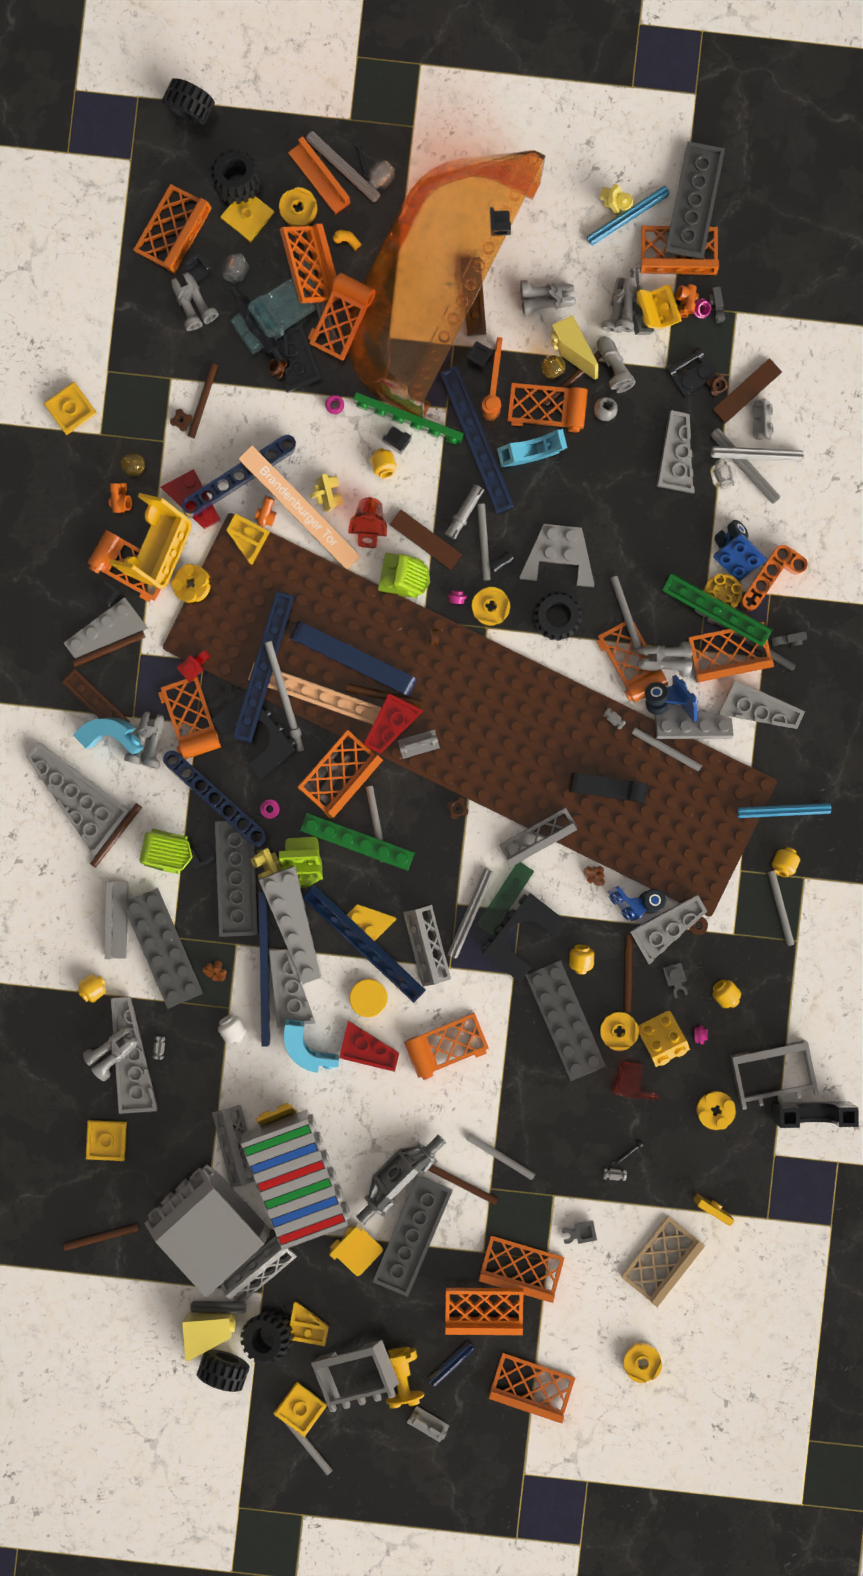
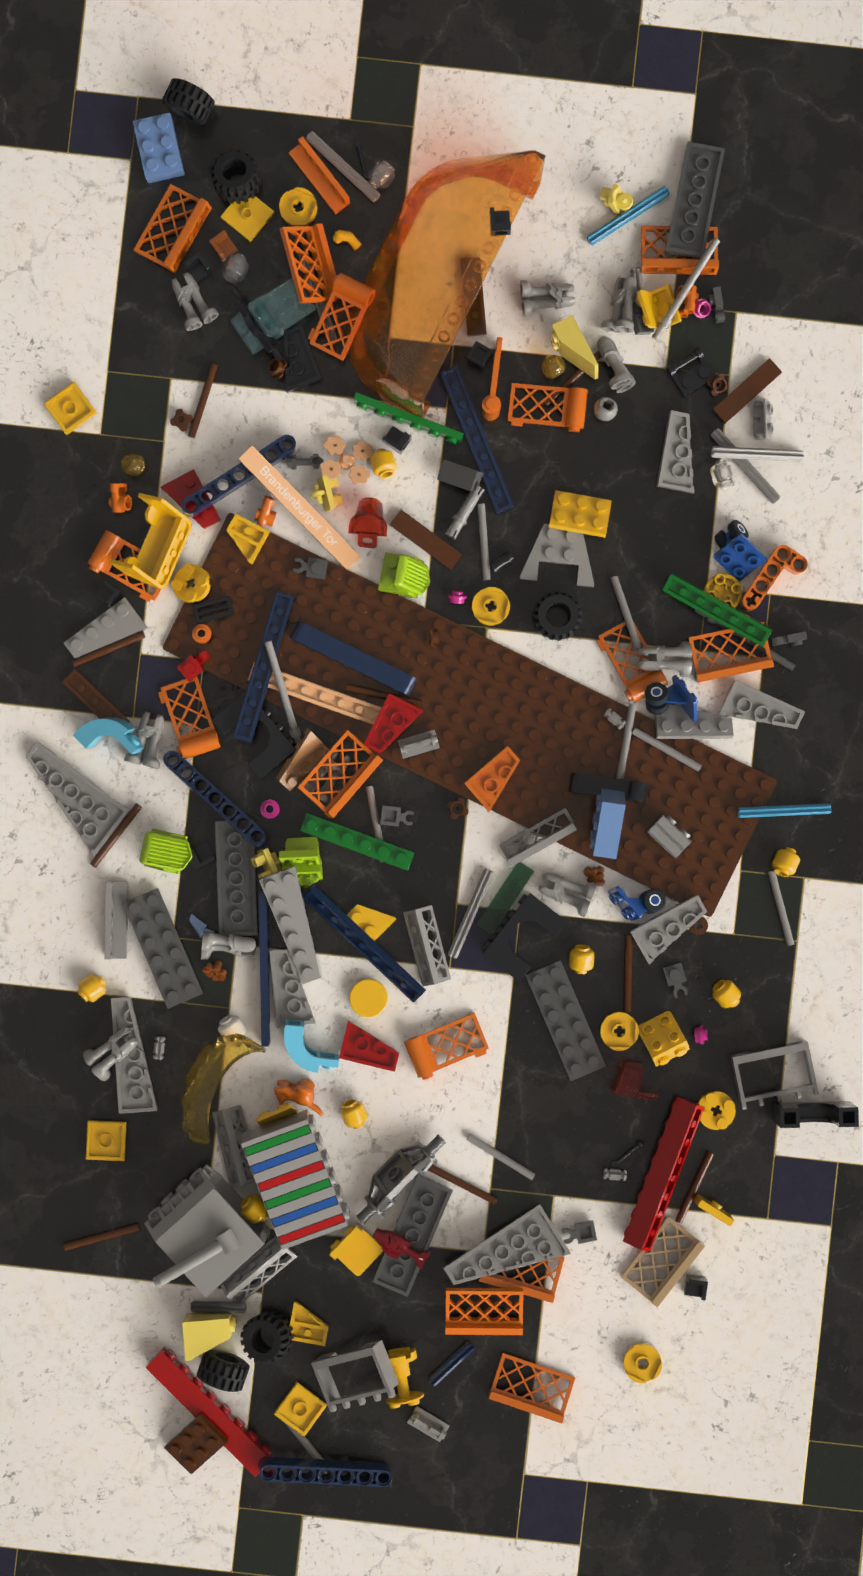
dark pink plate [325,395,344,415] -> none
medium azure arch [497,429,567,467] -> none
none -> medium blue brick [133,113,185,183]
none -> red brick [146,1347,273,1477]
none -> light grey piece [153,1227,241,1288]
none -> reddish brown plate [164,1412,229,1475]
none -> clear yellow windscreen [181,1033,267,1145]
none -> light blue bar [189,914,214,938]
none -> black tile [192,596,235,625]
none -> orange plate [192,624,212,644]
none -> light grey piece [201,931,256,960]
none -> dark orange panel [209,230,238,262]
none -> yellow head [240,1195,268,1224]
none -> dark blue beam [258,1457,392,1487]
none -> orange animal [274,1078,323,1116]
none -> medium nougat wing [276,727,329,791]
none -> dark grey bar [287,454,324,470]
none -> dark grey plate [293,557,328,580]
none -> light nougat plant [320,436,374,485]
none -> yellow head [340,1099,368,1129]
none -> dark red animal [372,1228,430,1269]
none -> dark grey plate [379,805,414,827]
none -> dark grey hinge [437,459,484,492]
none -> light grey wing [443,1204,571,1285]
none -> orange wing [464,746,520,812]
none -> light grey piece [538,872,597,917]
none -> yellow plate [549,490,612,538]
none -> medium blue brick [589,788,626,859]
none -> light grey bar [616,703,637,780]
none -> red brick [623,1097,705,1251]
none -> light grey brick [646,815,691,859]
none -> light grey bar [652,238,720,341]
none -> reddish brown bar [675,1151,714,1224]
none -> black panel [684,1274,708,1301]

